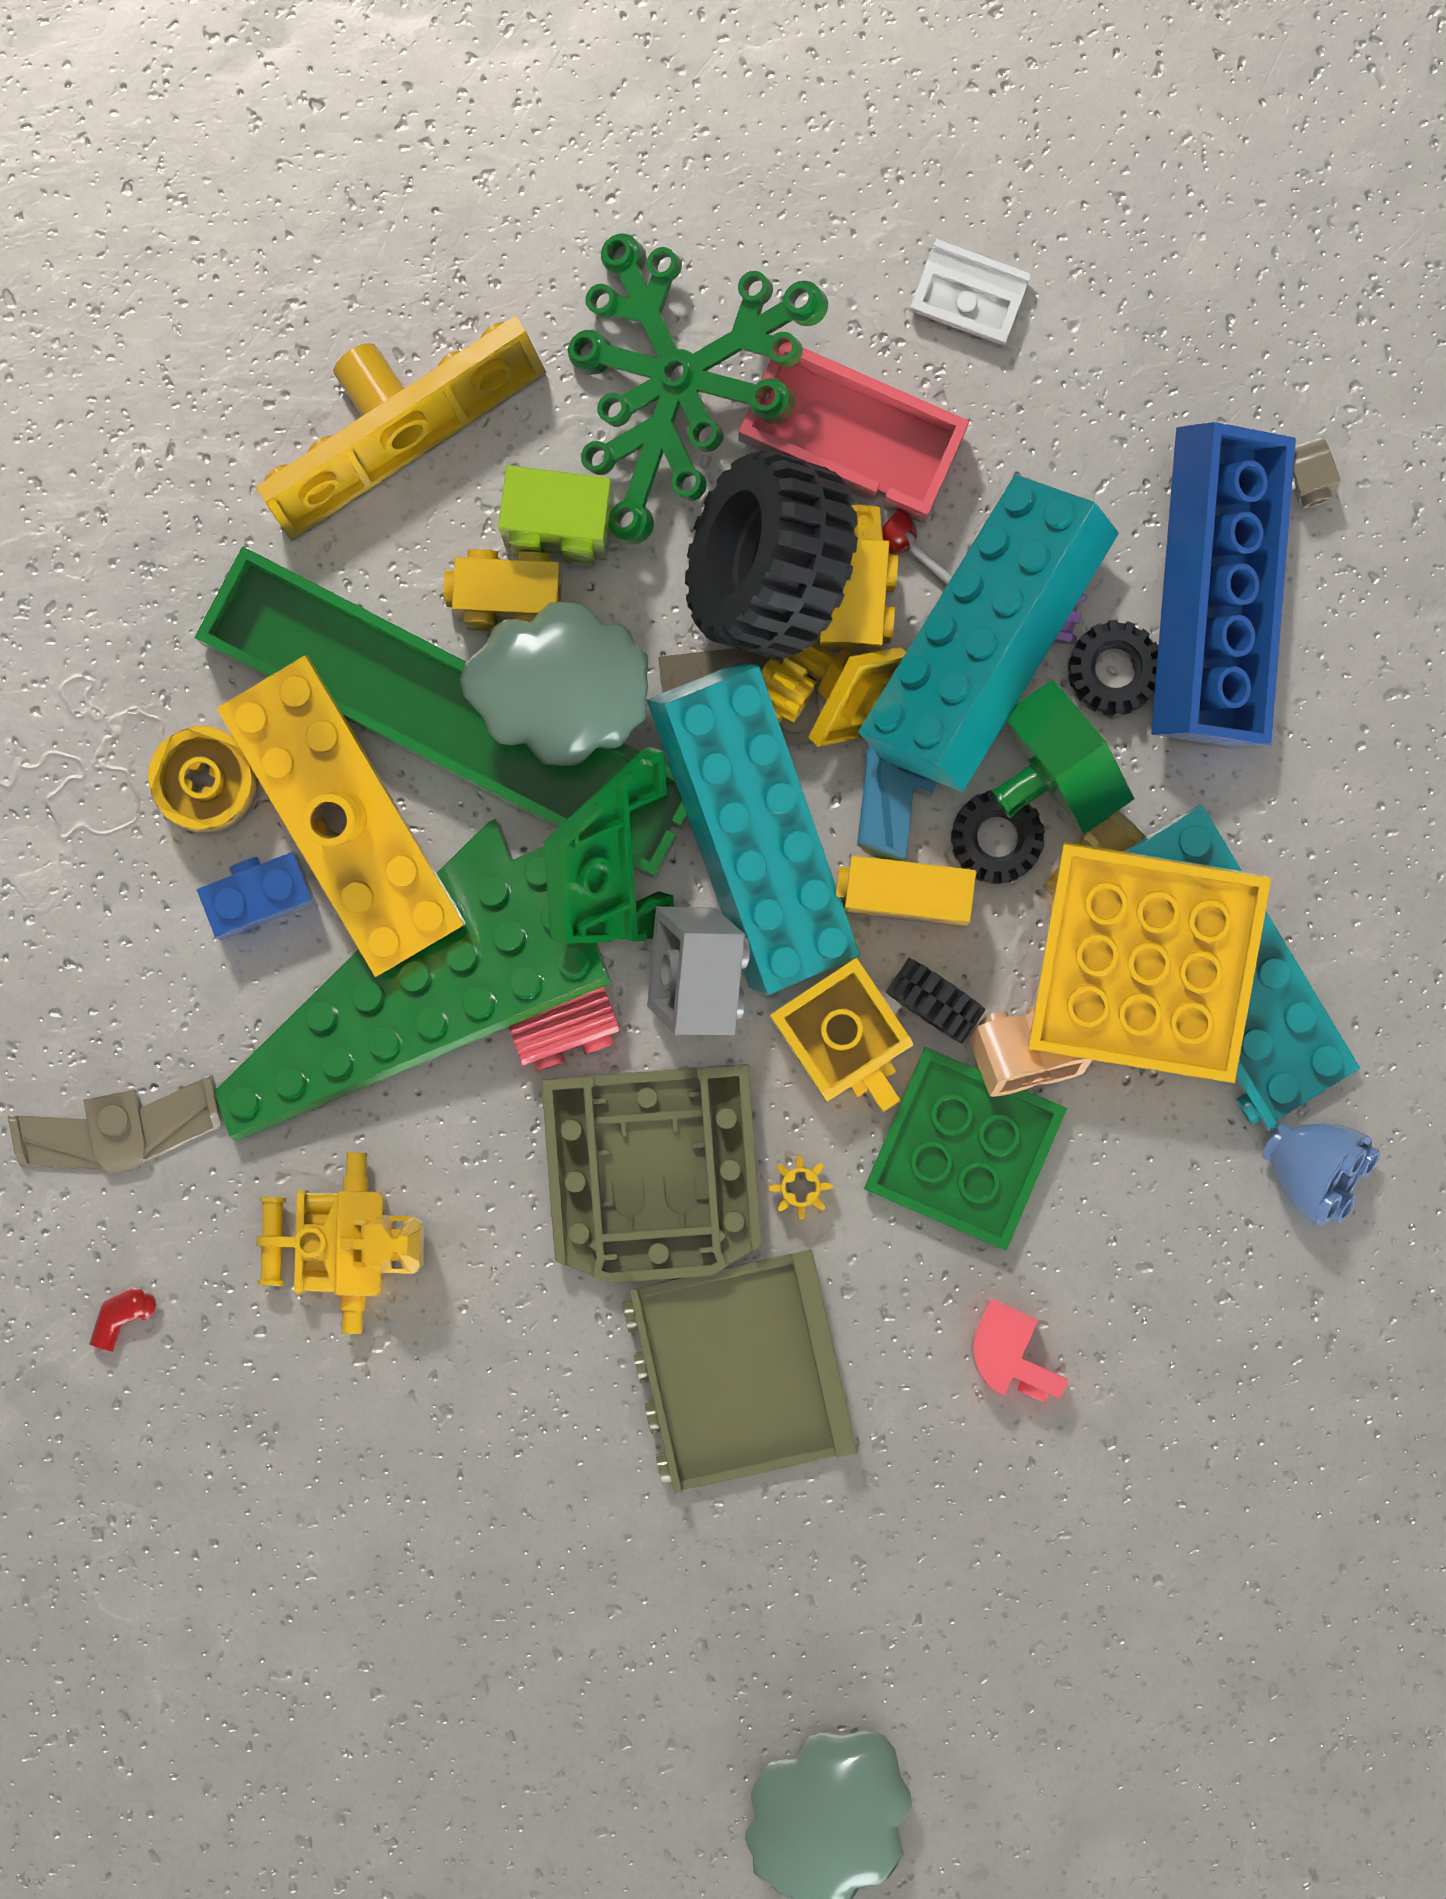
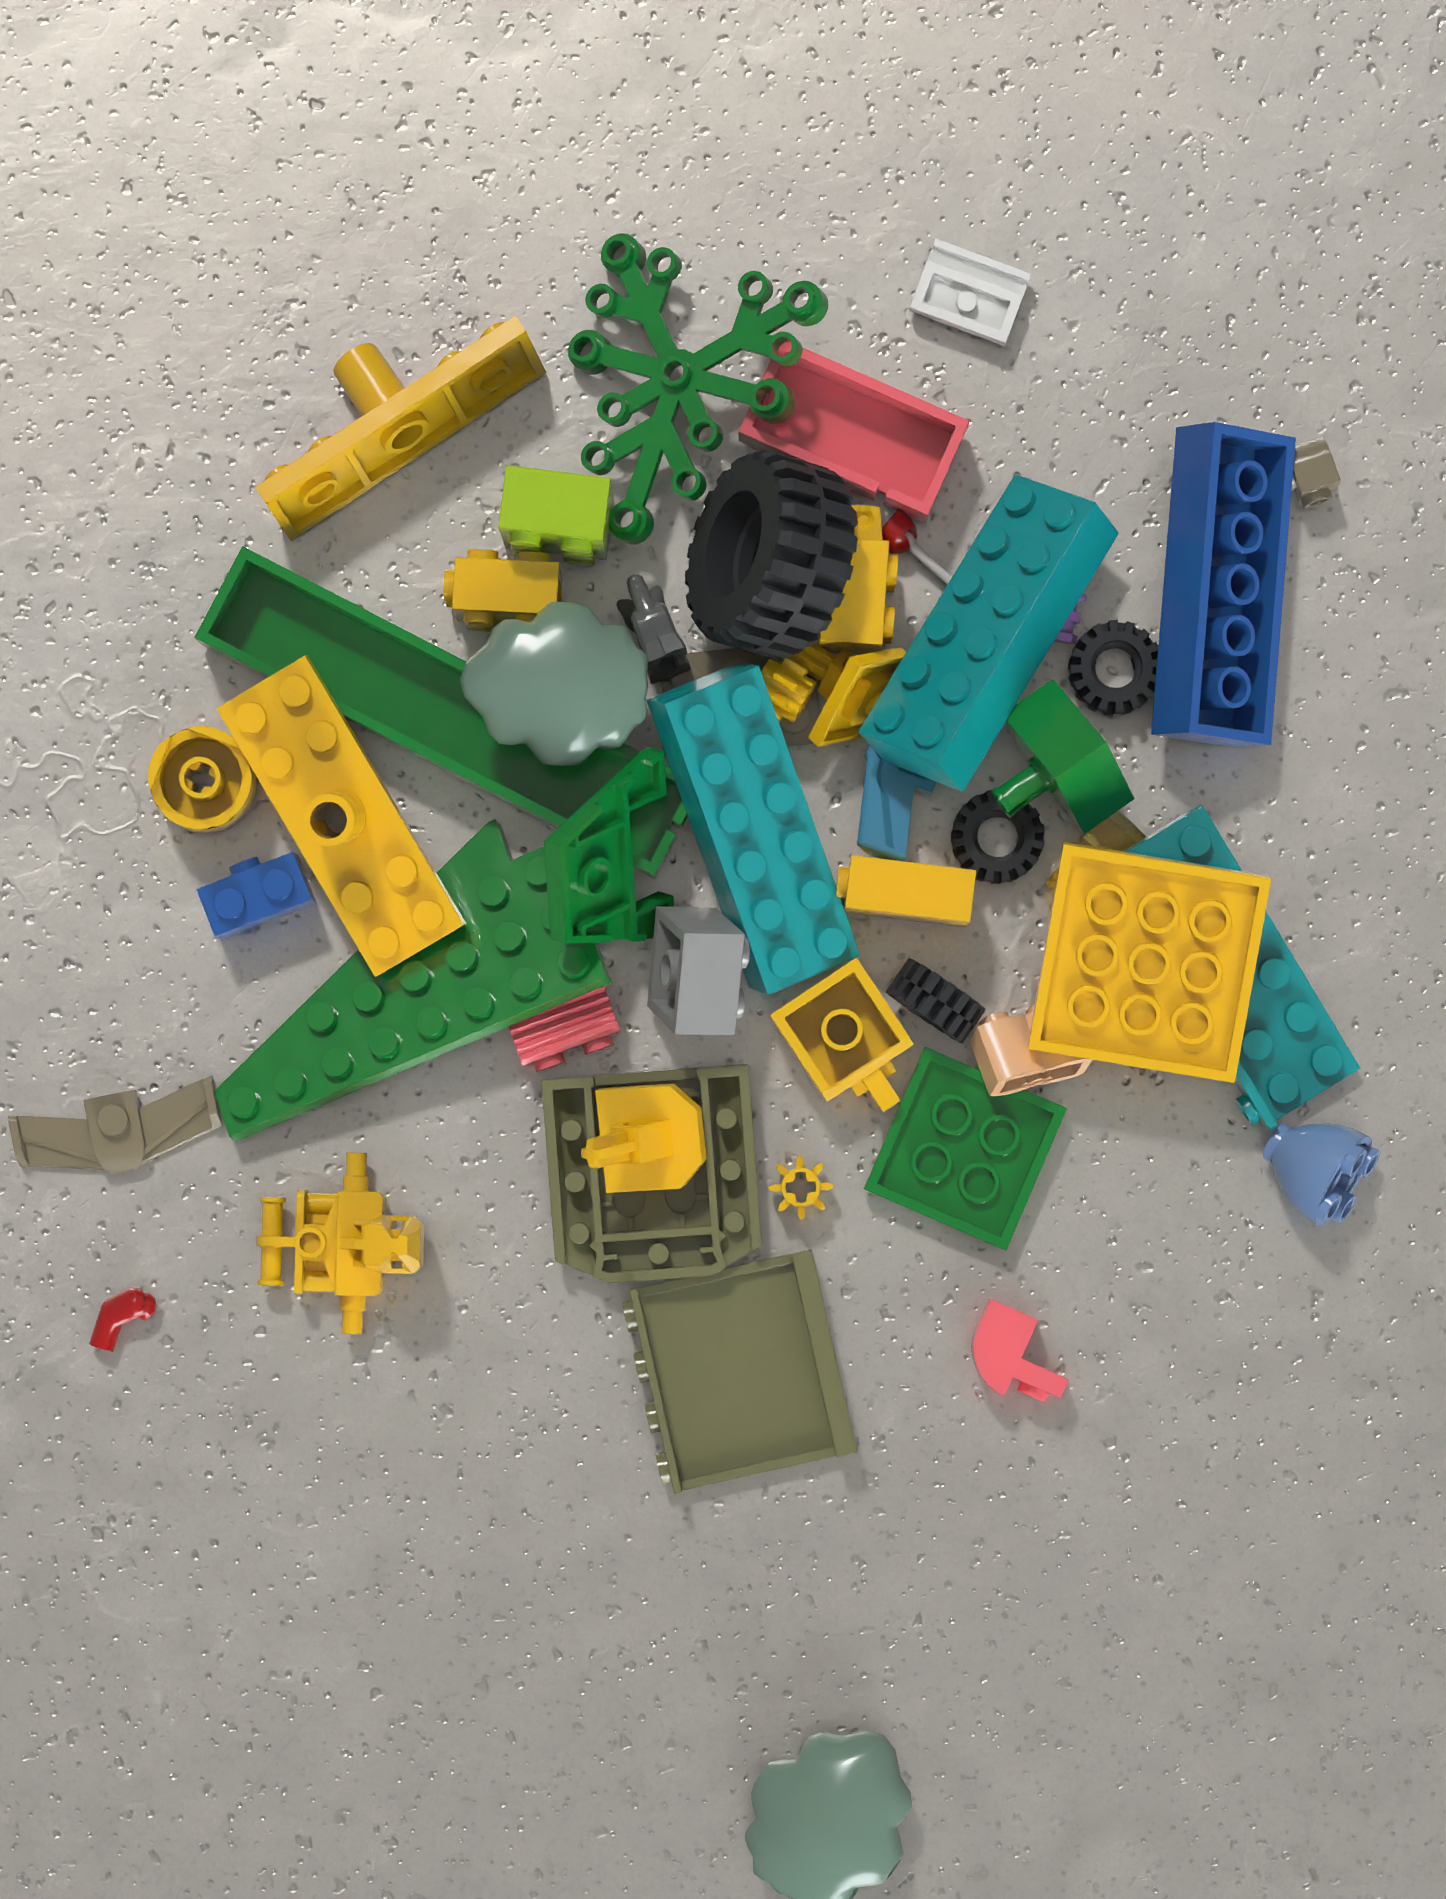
none -> yellow piece [581,1084,707,1193]
none -> dark grey animal [616,574,691,684]

